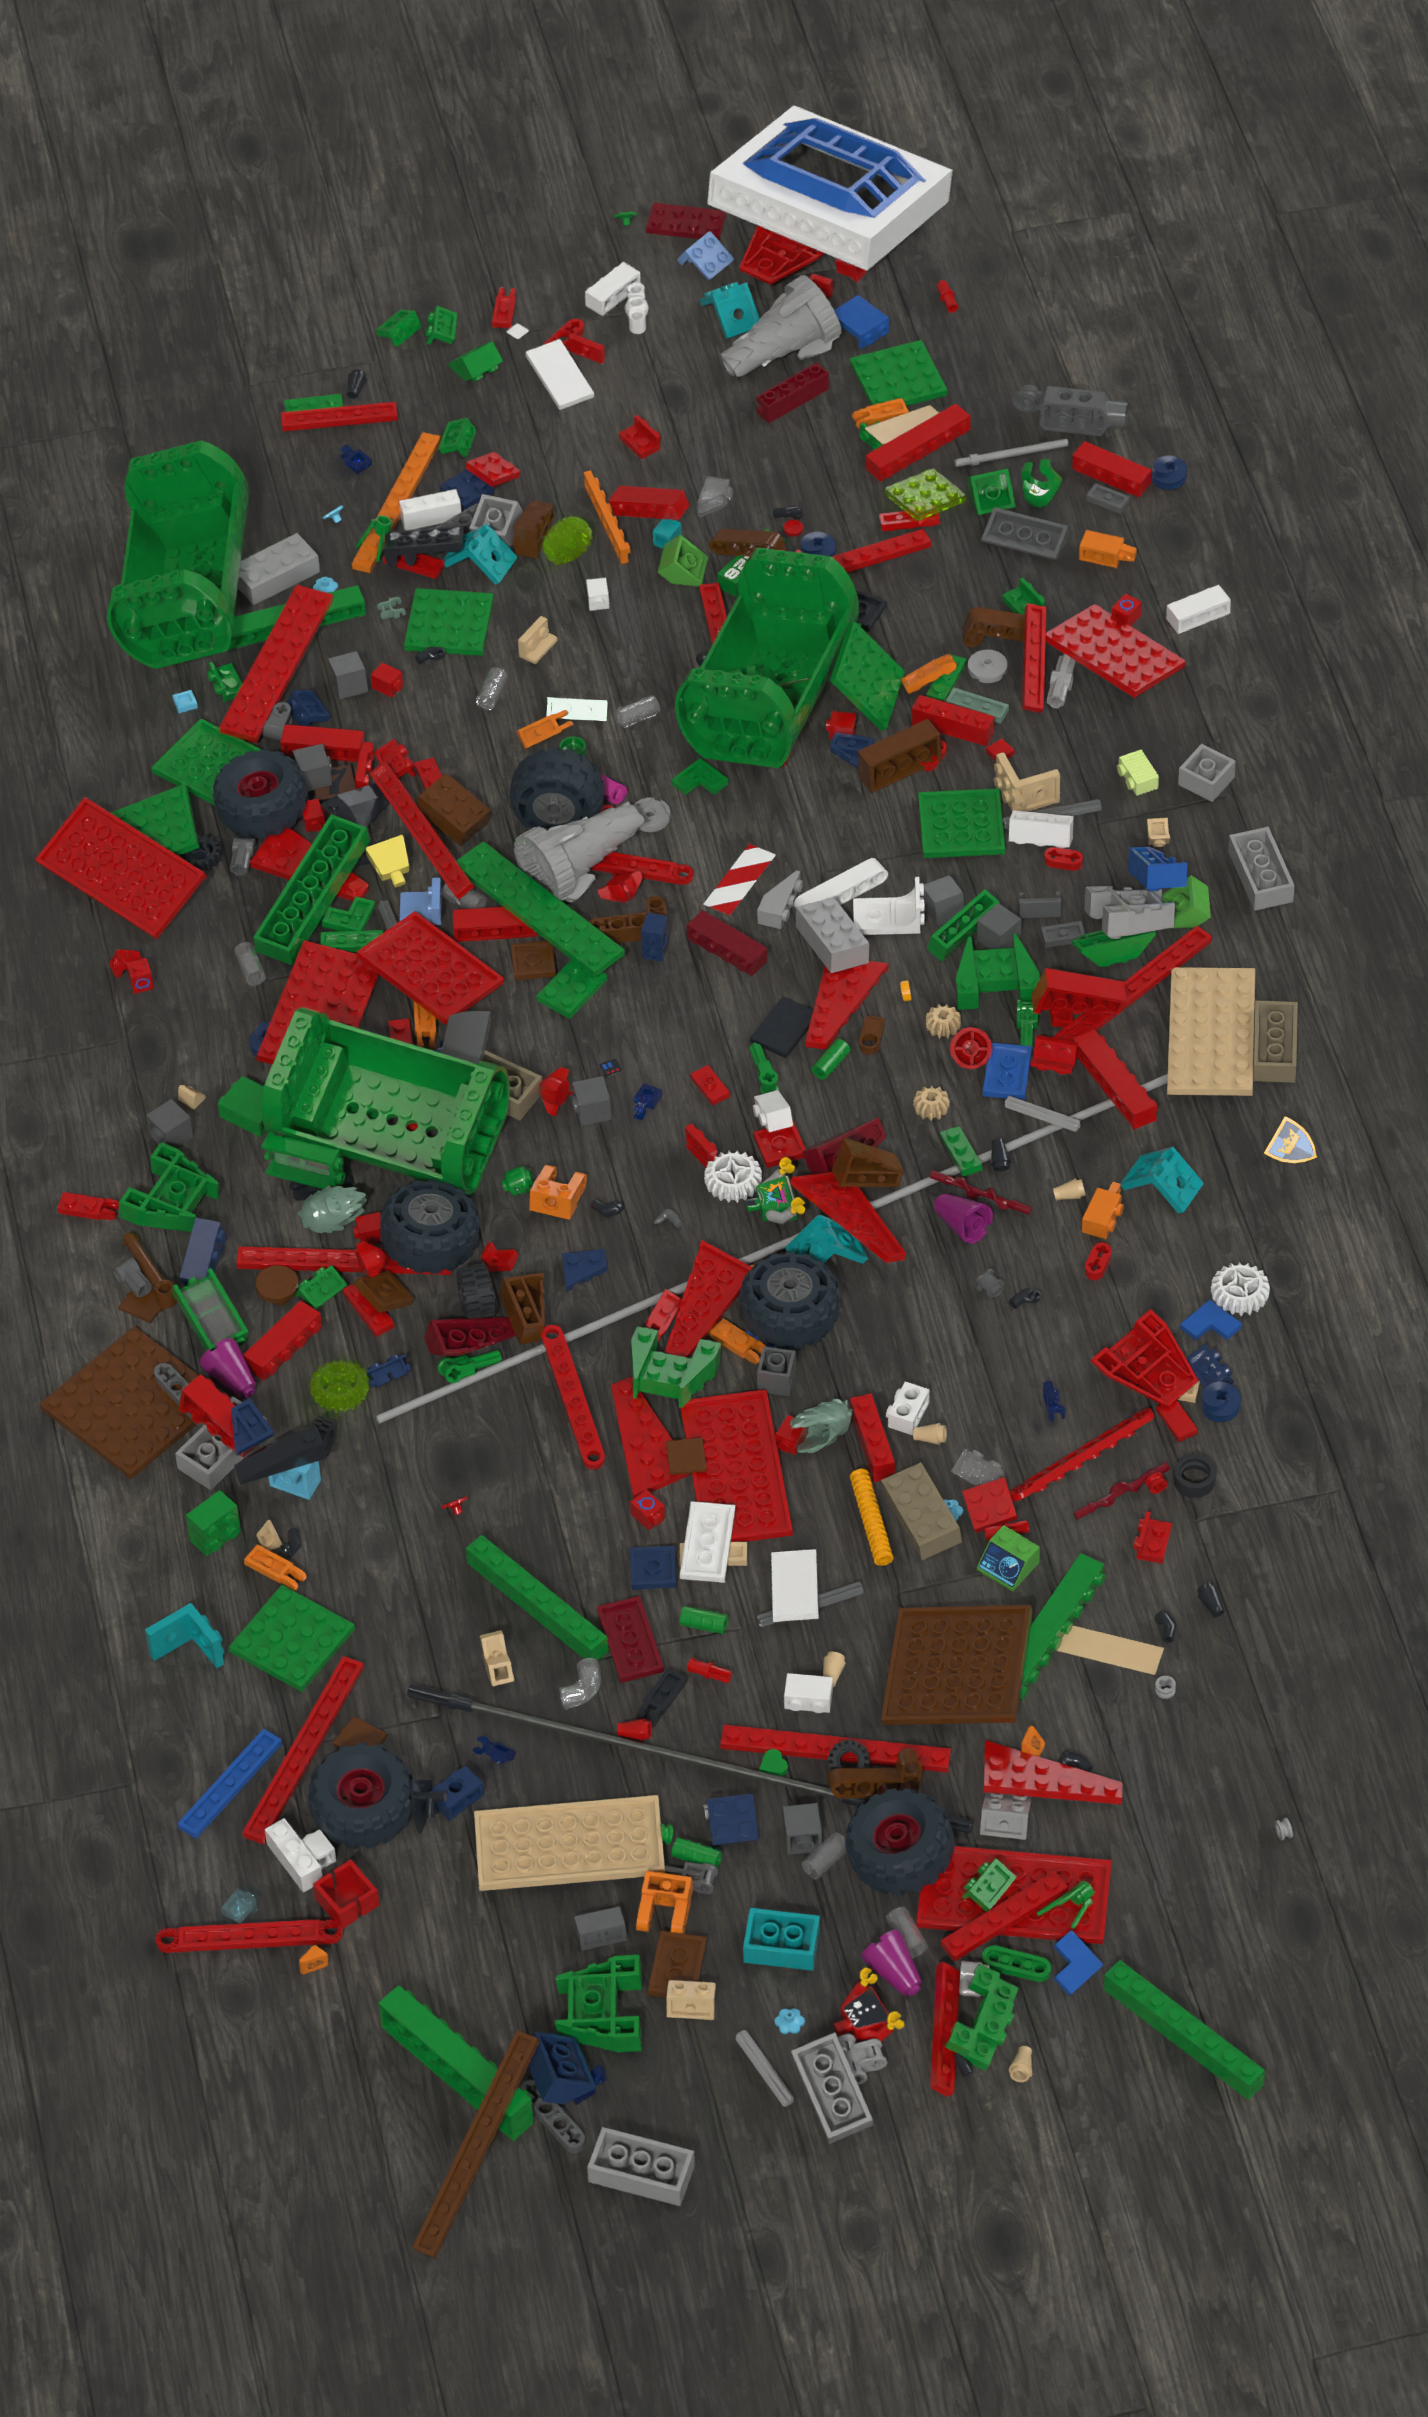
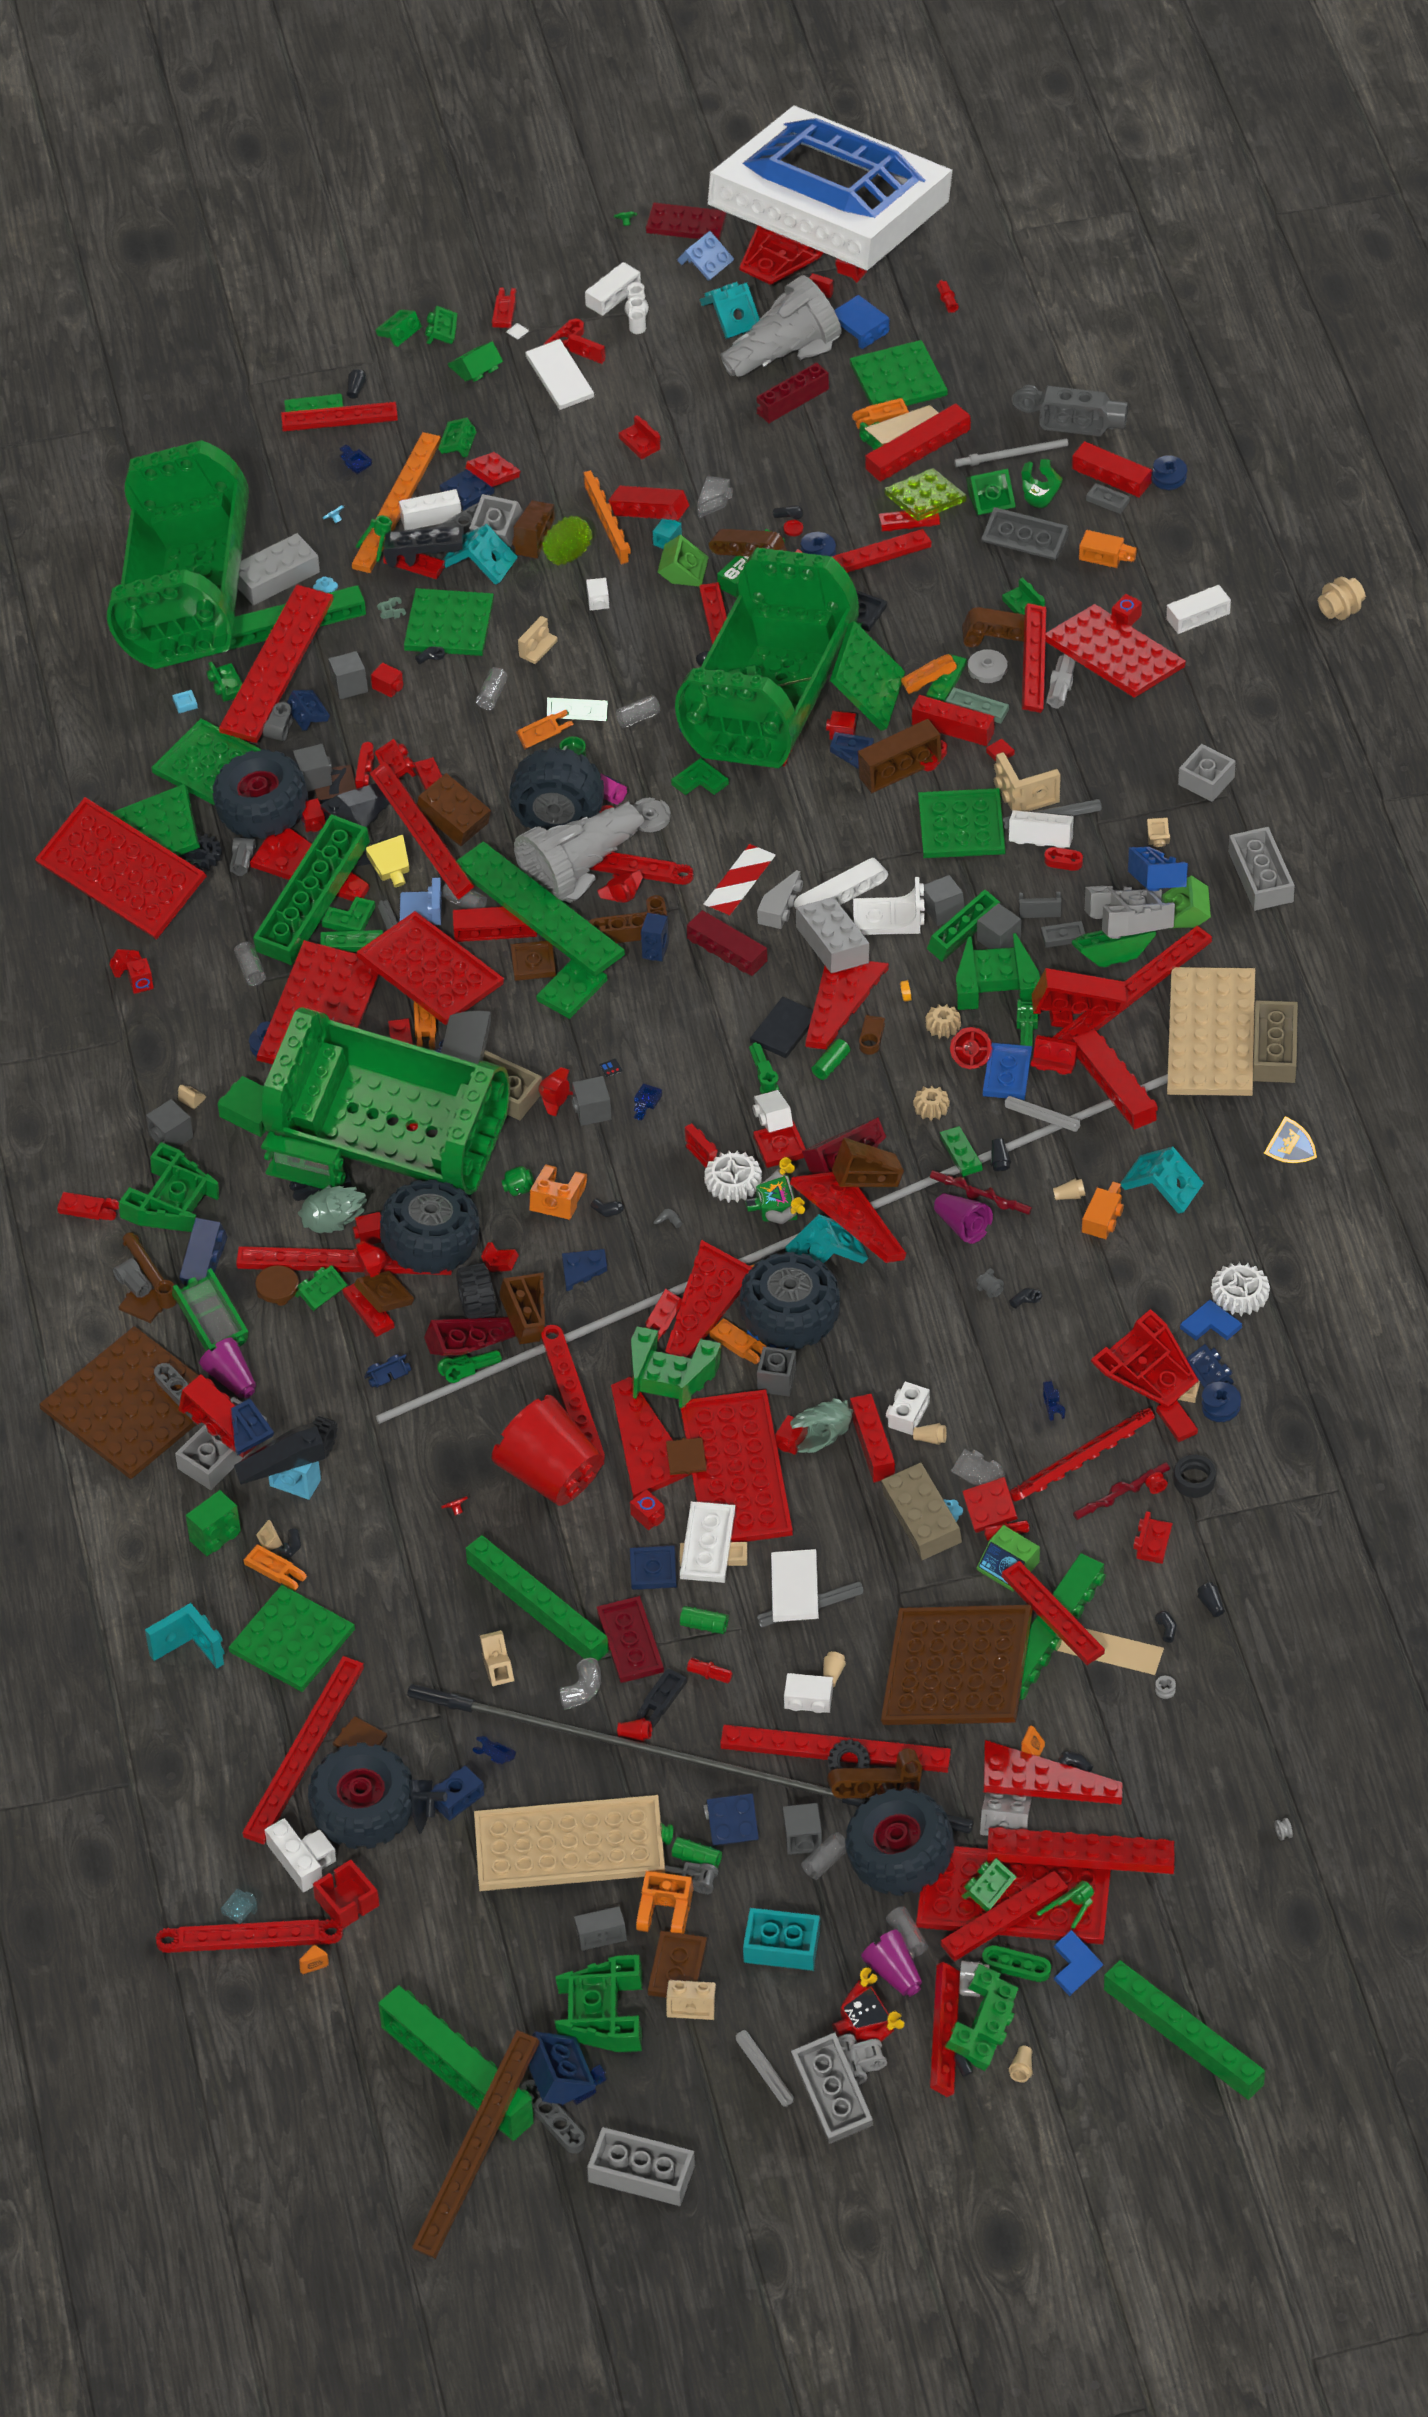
blue plate [177,1729,282,1839] -> none
red brick [243,1301,322,1381] -> none
red brick [280,725,365,762] -> none
clear neon green gear [310,1358,369,1414] -> none
red plate [690,1065,730,1106] -> none
green tile [760,1749,788,1777] -> none
medium azure plant [775,2009,805,2034] -> none
light orange piece [850,1469,894,1566] -> none
red beam [1085,1242,1112,1280] -> none
yellowish green brick [1117,749,1159,796] -> none
none -> red cone [492,1395,603,1506]
none -> red plate [987,1827,1174,1874]
none -> red plate [1002,1561,1105,1665]
none -> tan piece [1318,577,1366,620]

